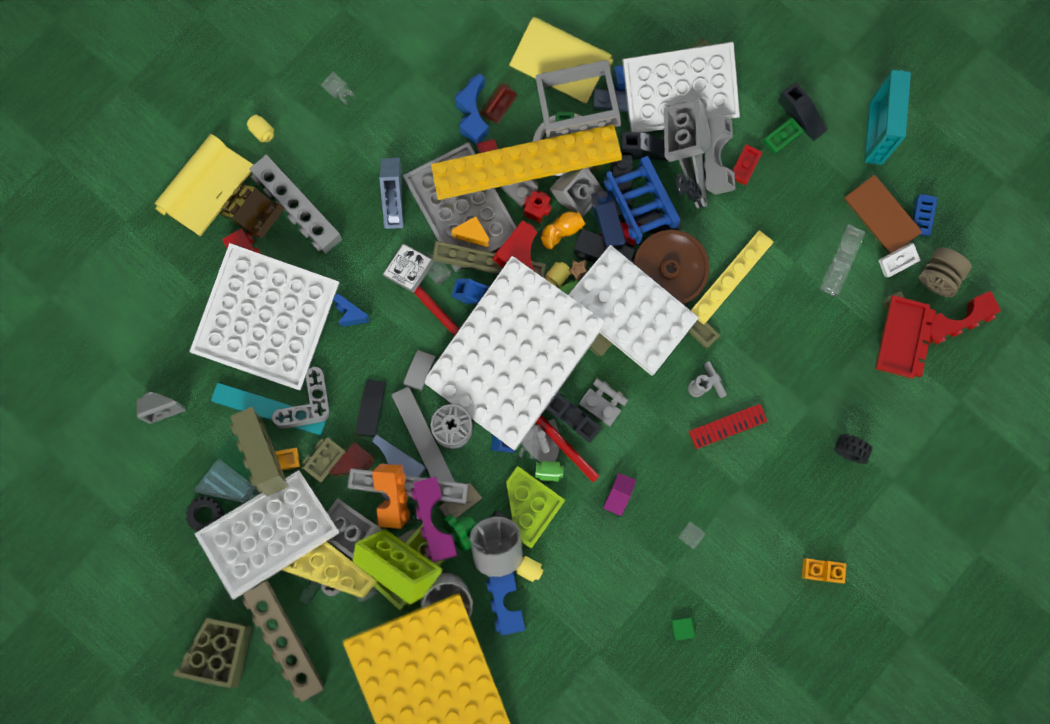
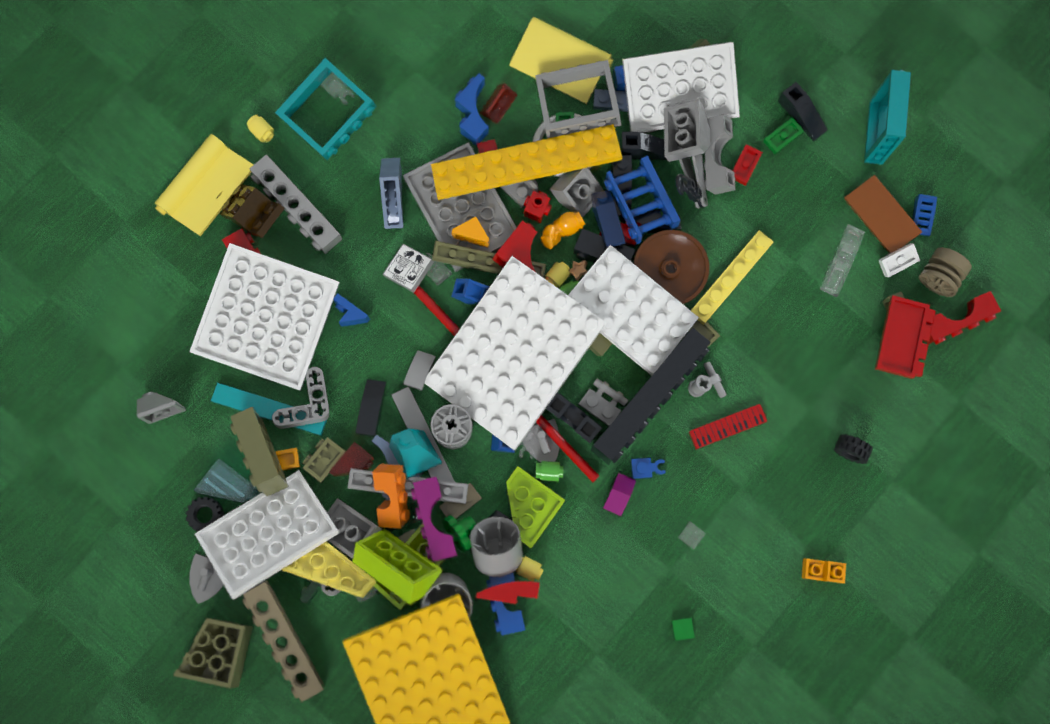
none -> light grey shield [189,554,224,604]
none -> teal window [275,58,377,160]
none -> teal slope [389,428,442,479]
none -> red slope [476,581,540,604]
none -> black brick [591,328,711,465]
none -> blue plate [631,458,666,479]

